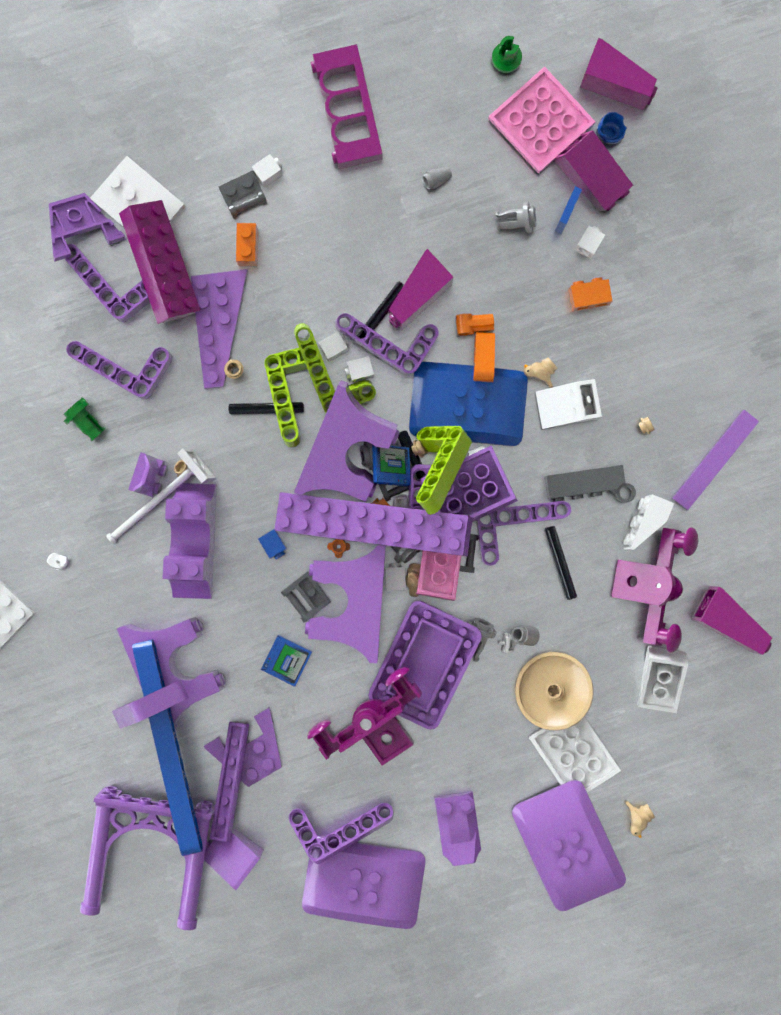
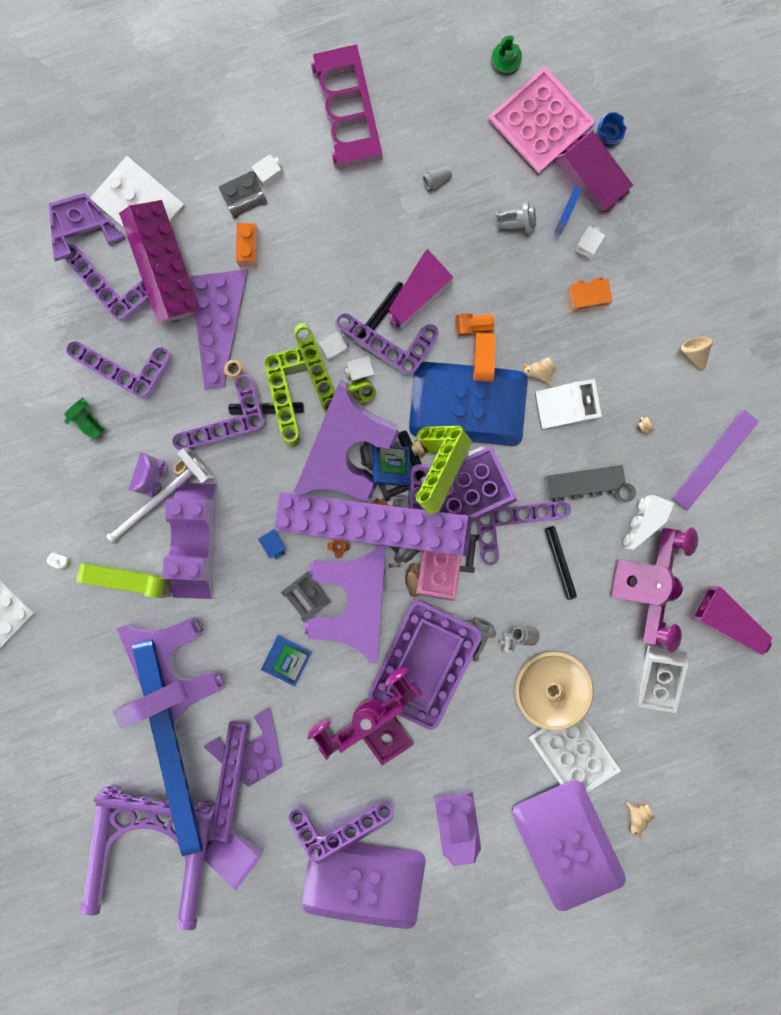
magenta slope [580,38,658,110] -> none
none -> lime beam [76,563,171,598]
none -> medium lavender beam [172,374,266,450]
none -> tan hat [681,337,713,370]

